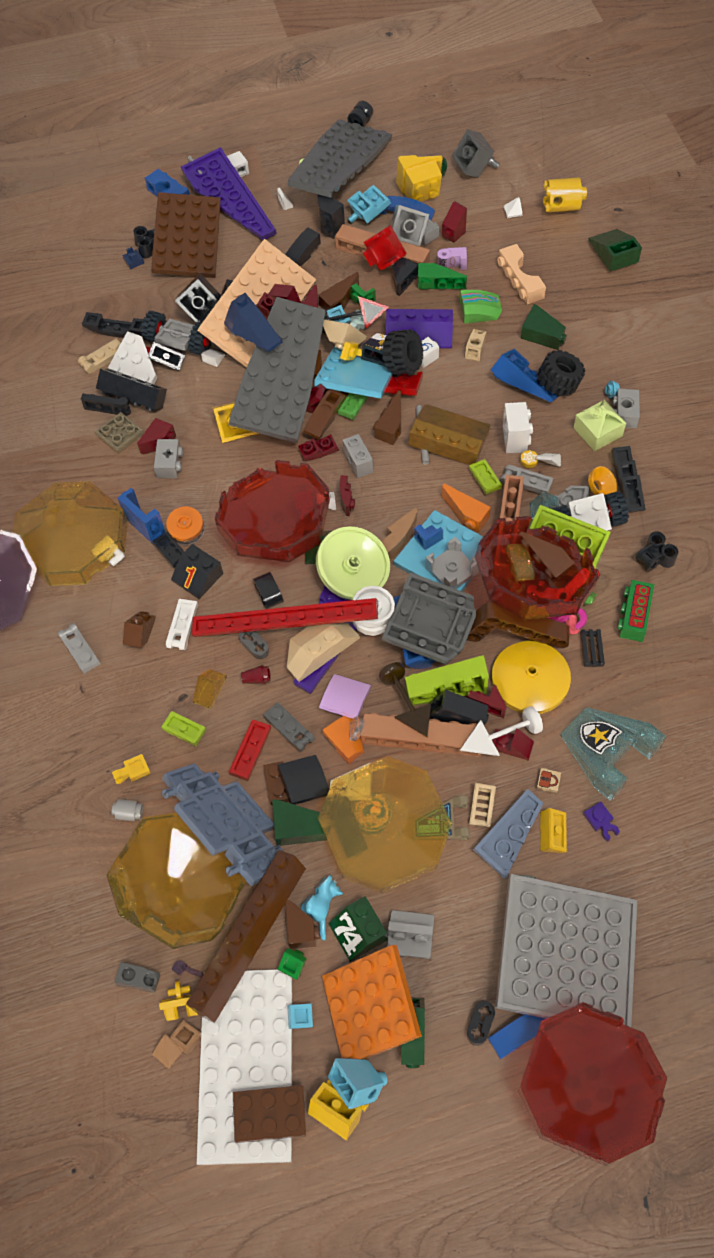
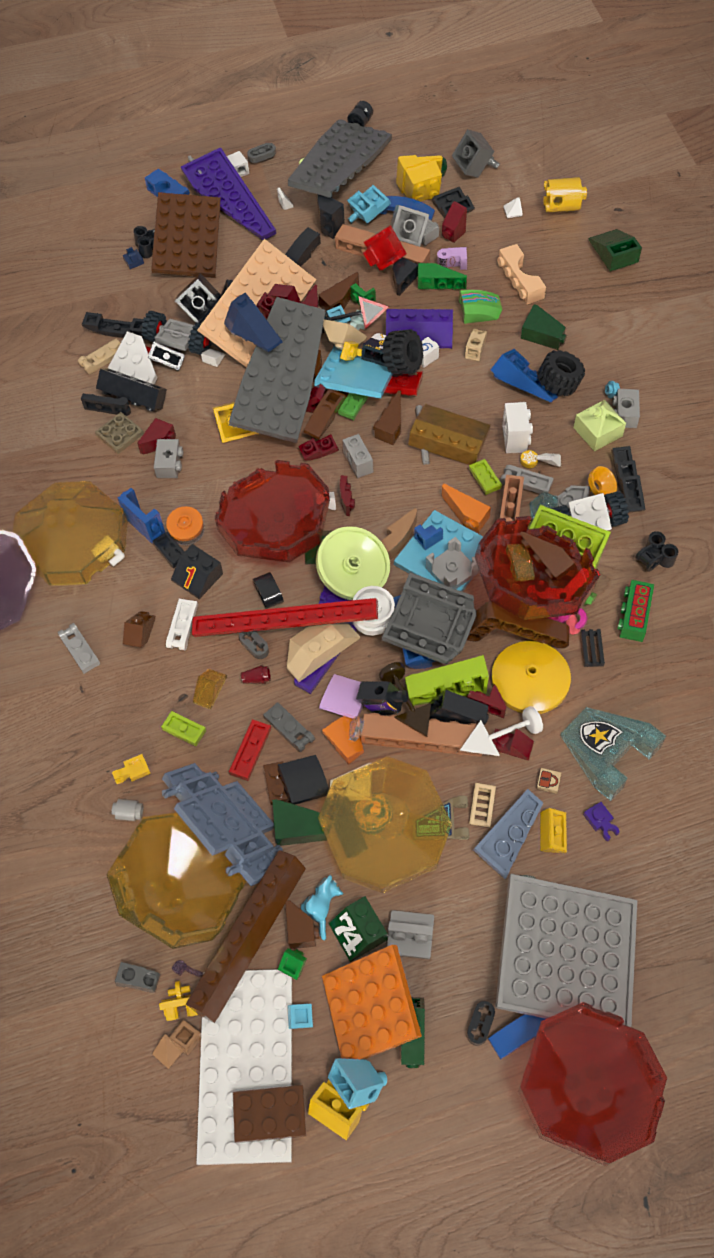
none -> dark grey plate [247,143,276,163]
none -> black torso [356,681,408,716]
none -> black slope [432,186,475,218]

